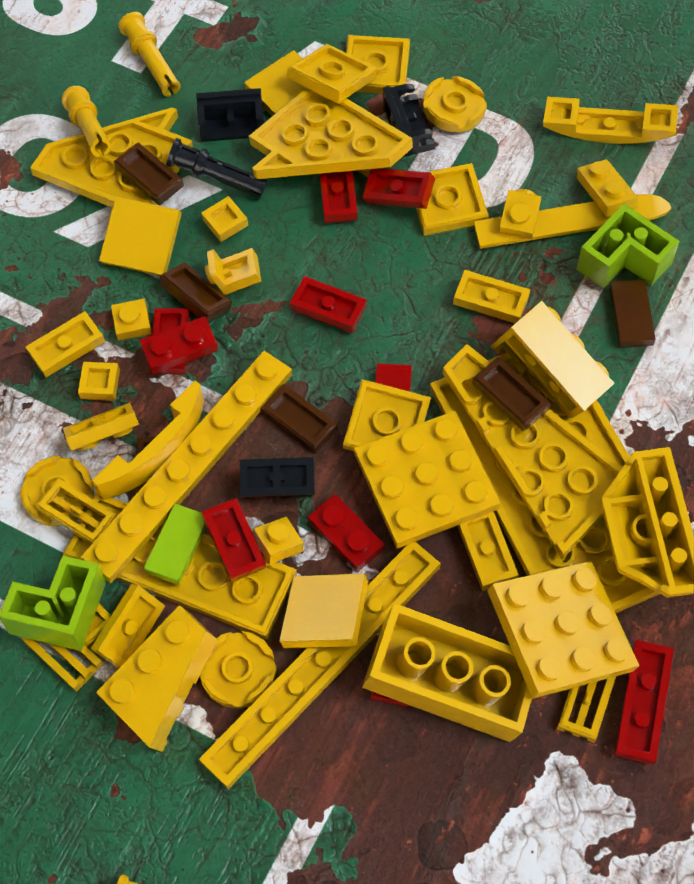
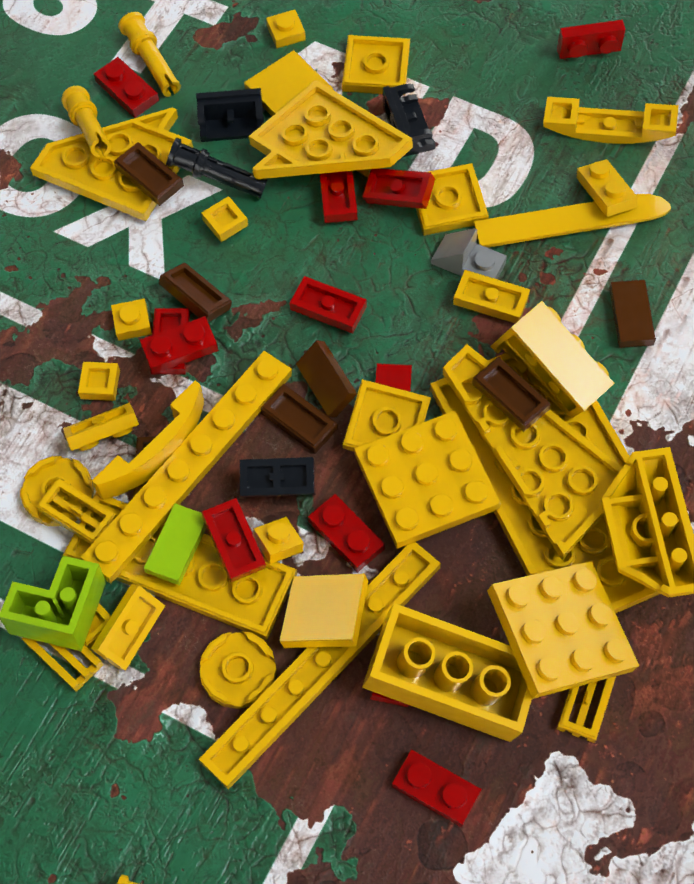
yellow plate [25,311,105,378] -> none
yellow wedge [96,605,217,752] -> none
yellow tile [99,196,182,276] -> none
yellow bracket [205,248,262,295] -> none
yellow tile [287,44,377,104] -> none
yellow tile [422,76,487,132] -> none
yellow plate [457,511,519,591] -> none
yellow bracket [499,189,542,238] -> none
lime brick [576,204,680,289] -> none
red plate [614,640,674,765] -> none
none -> red plate [93,57,159,118]
none -> yellow plate [266,9,306,49]
none -> reddish brown tile [296,340,357,417]
none -> red plate [392,749,482,827]
none -> light grey slope [431,228,507,279]
none -> red plate [557,19,626,59]

